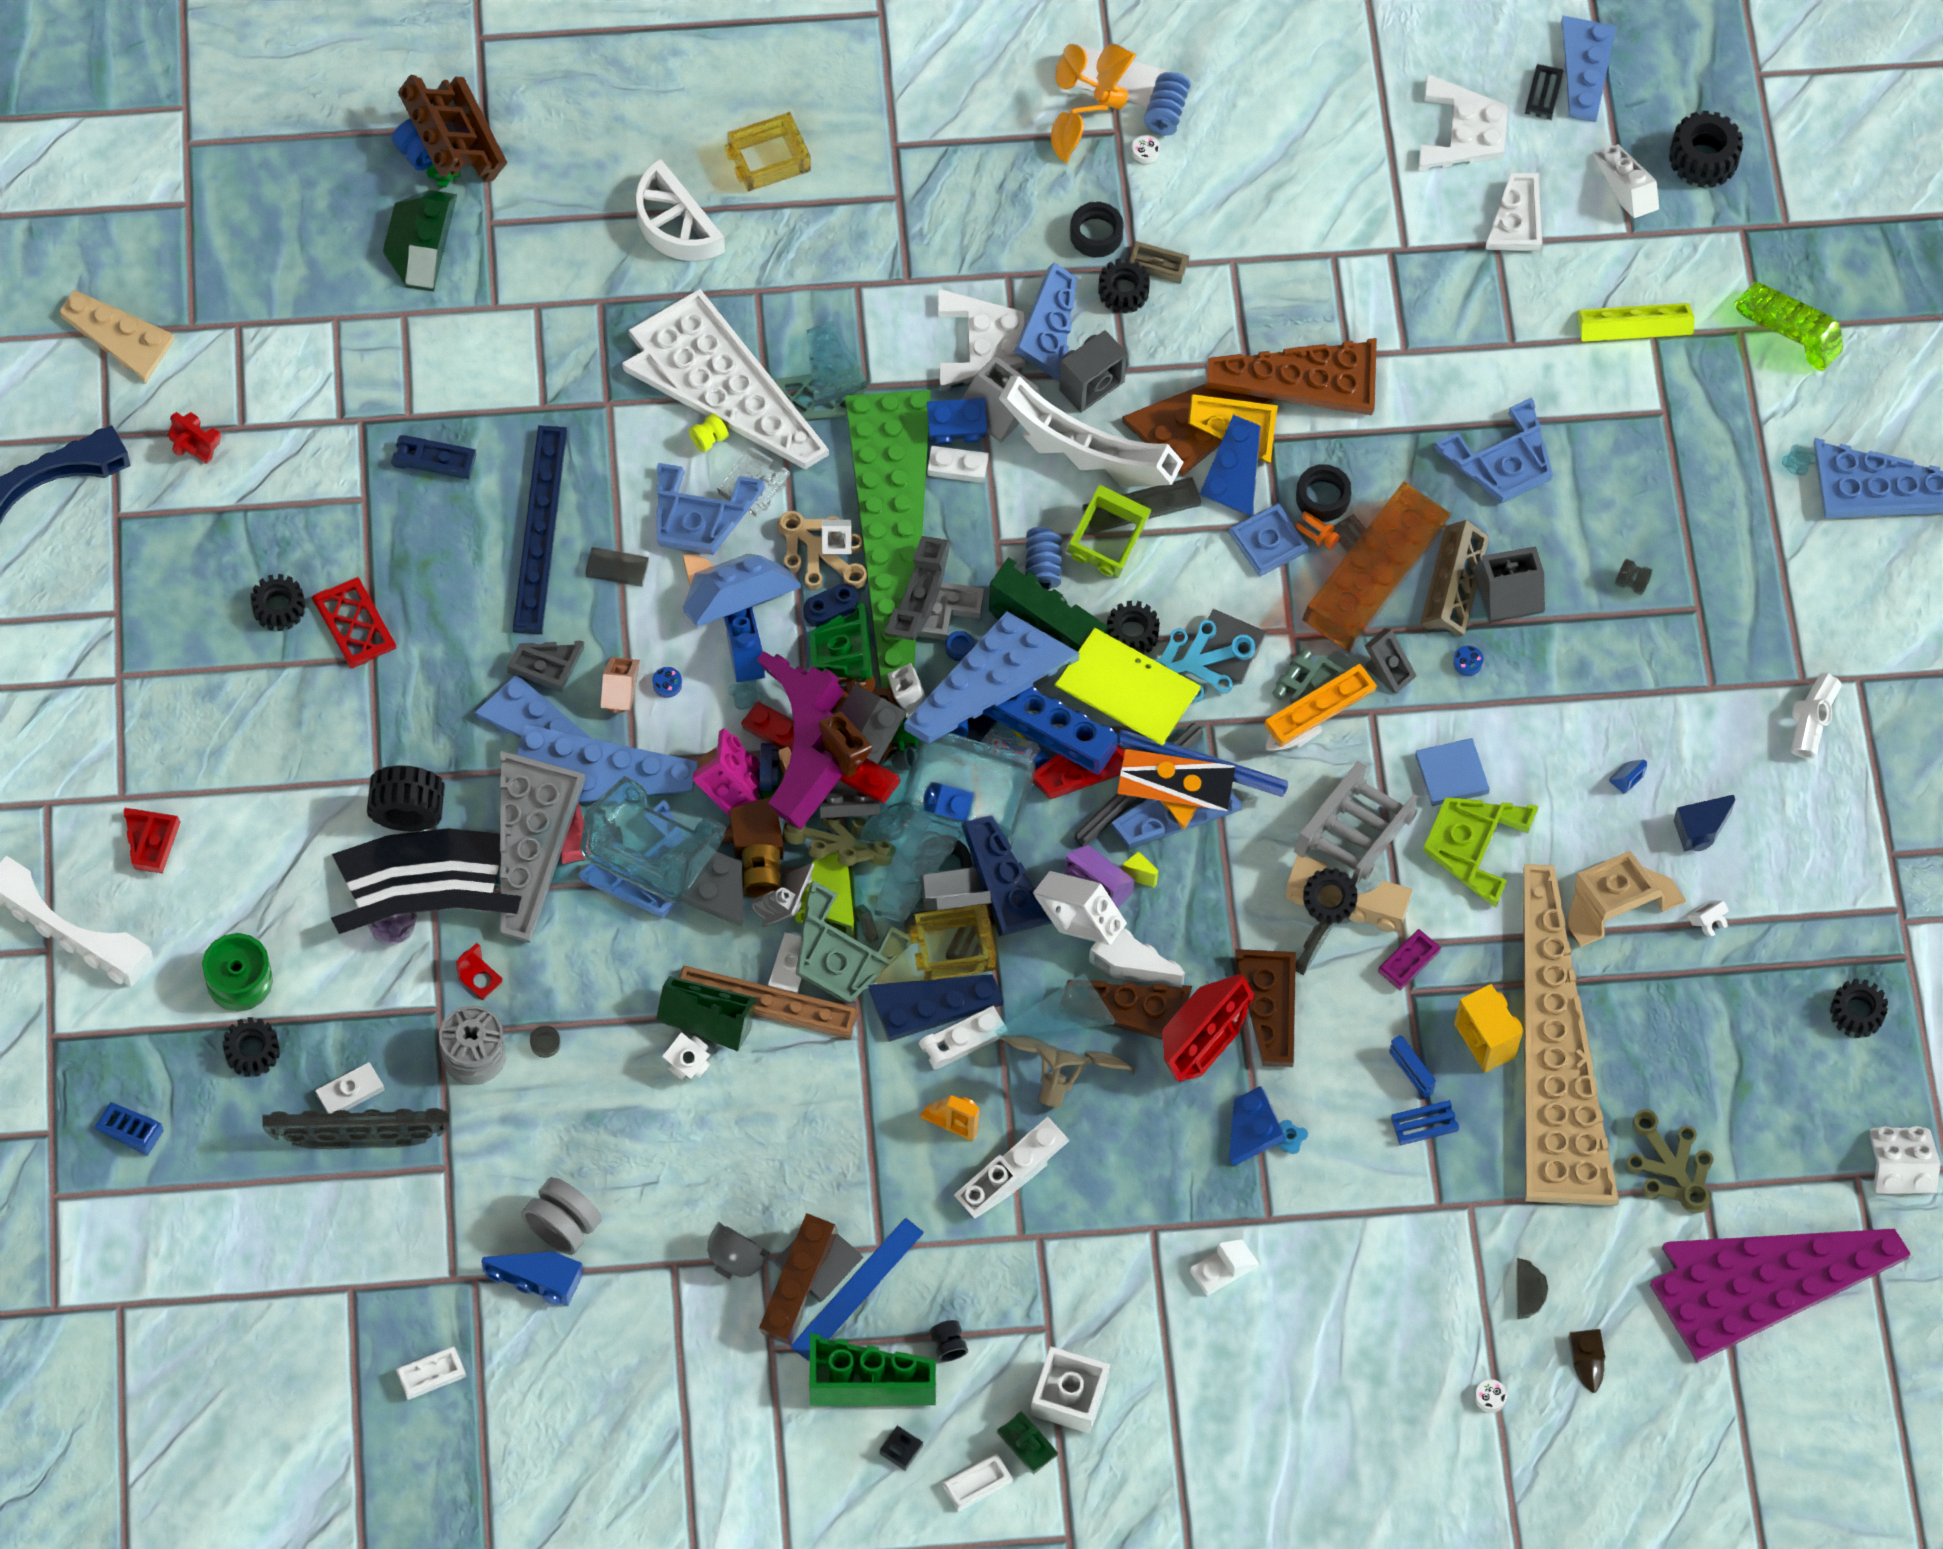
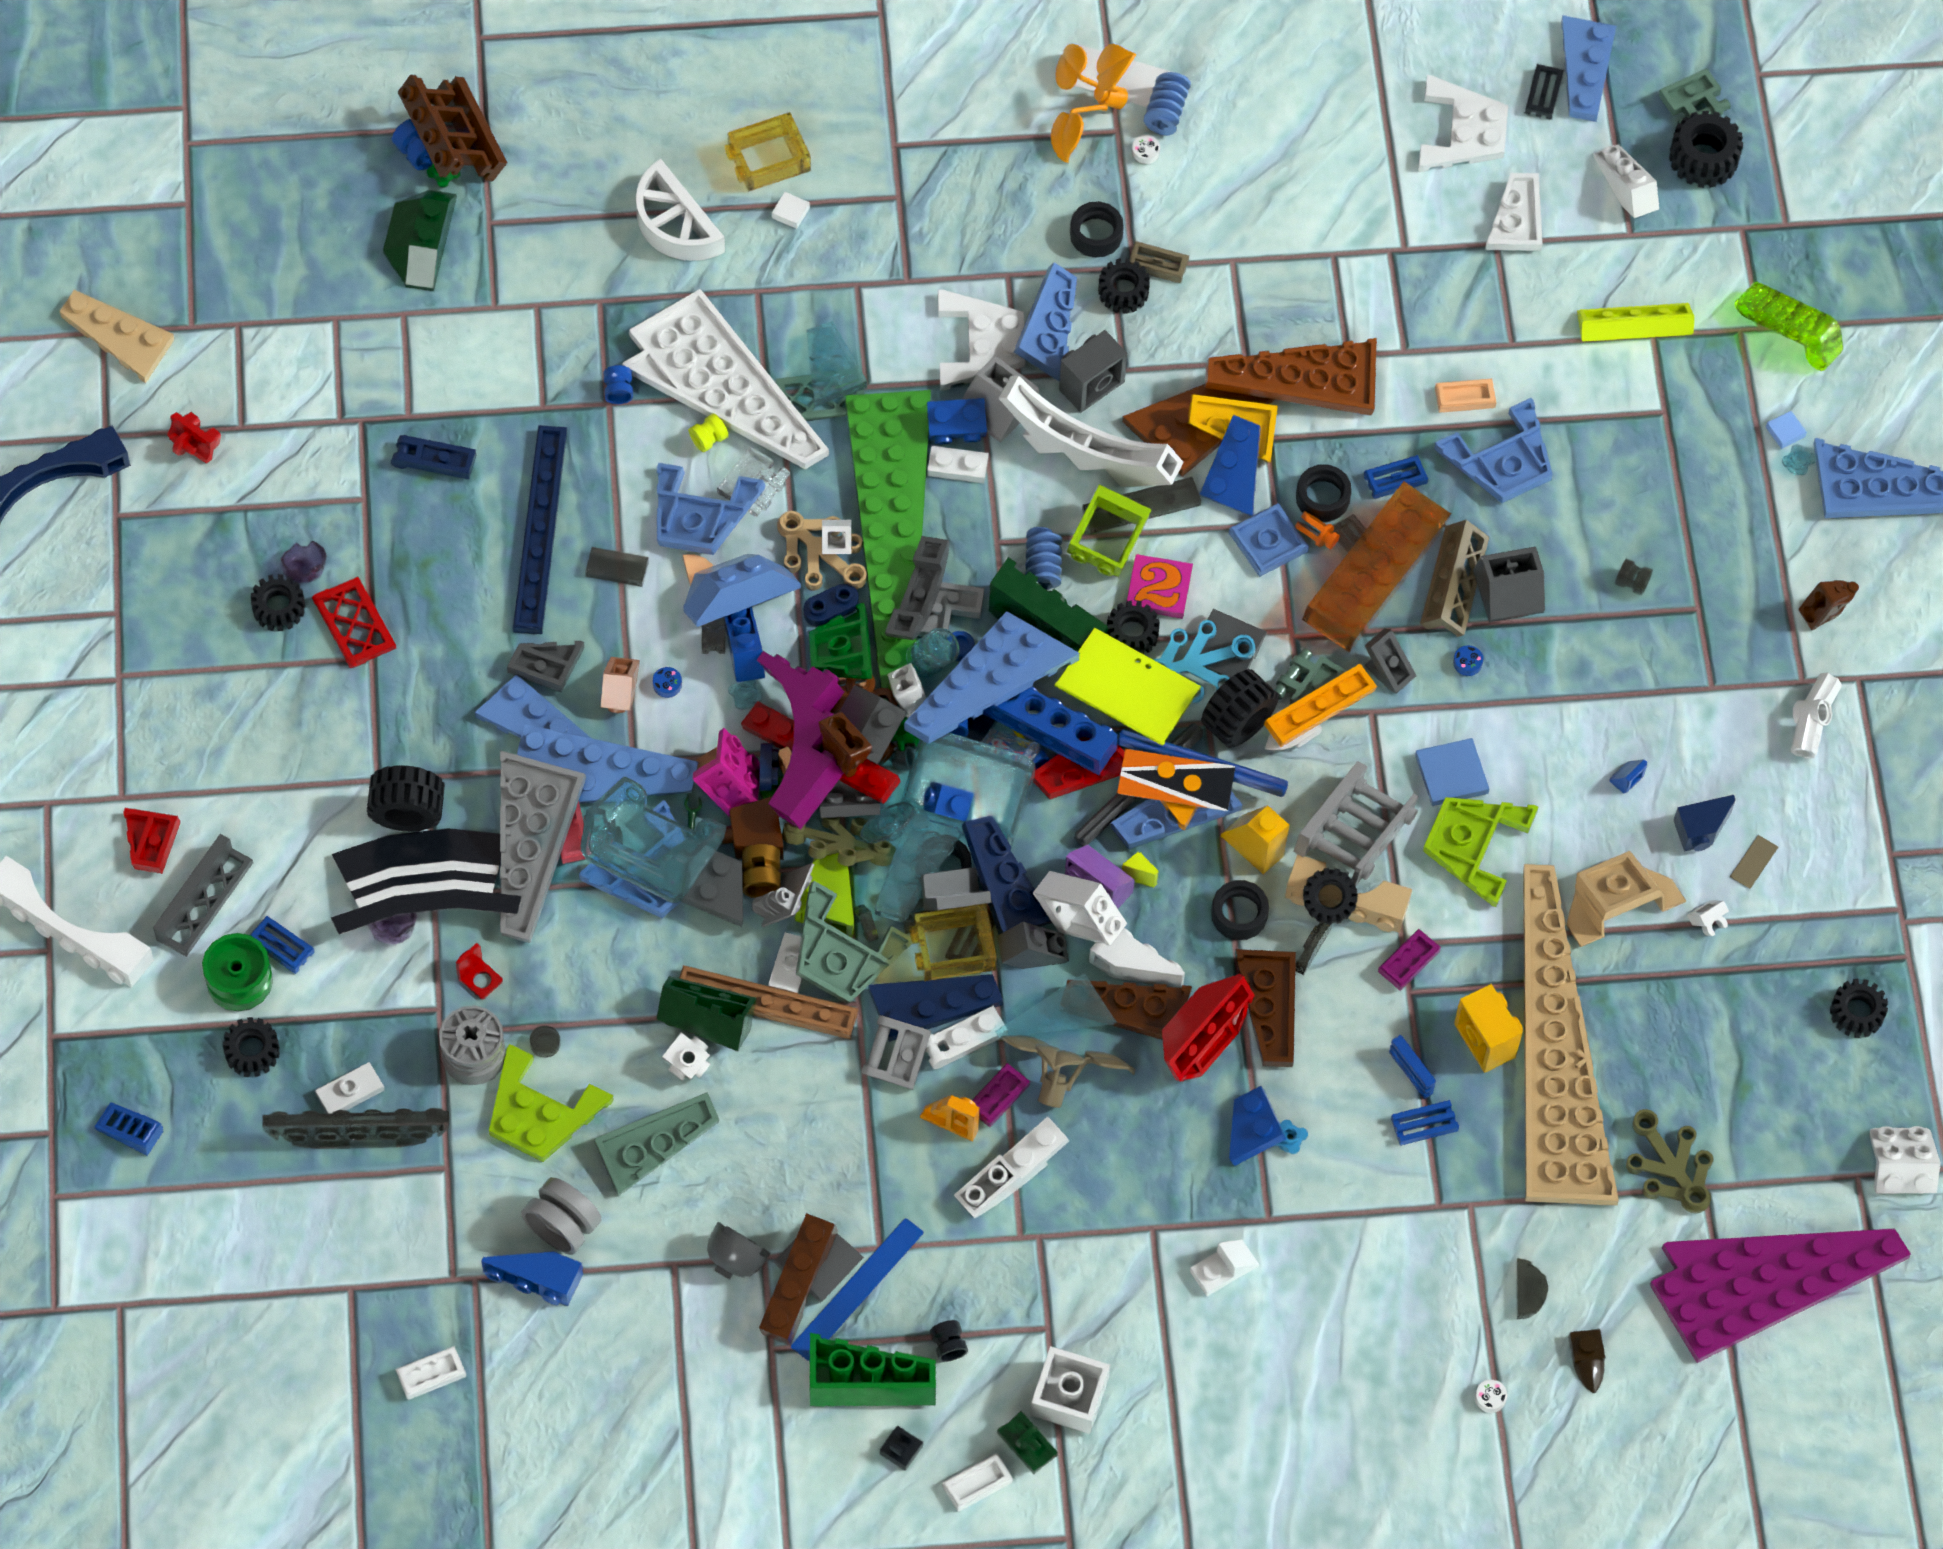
none -> dark grey fence [153,834,253,957]
none -> blue tile [250,916,315,974]
none -> clear purple hair [280,541,327,583]
none -> lime wing [489,1044,614,1162]
none -> sand green wing [594,1092,719,1196]
none -> blue wheel [603,365,633,404]
none -> dark green hand [684,796,702,837]
none -> clear smoke wheel [702,625,726,654]
none -> white tile [772,192,810,229]
none -> light grey plate [861,1015,931,1090]
none -> clear light blue wheel [906,628,960,678]
none -> magenta plate [972,1063,1030,1127]
none -> dark grey slope [997,922,1069,969]
none -> tile [1126,554,1193,619]
none -> black tyre [1201,669,1279,748]
none -> black tyre [1211,880,1269,940]
none -> yellow slope [1221,805,1289,875]
none -> blue tile [1363,455,1428,499]
none -> light nougat tile [1435,378,1496,413]
none -> sand green plate [1658,68,1731,124]
none -> dark tan sticker [1730,835,1778,889]
none -> light blue tile [1766,411,1807,449]
none -> reddish brown piece [1798,580,1859,631]

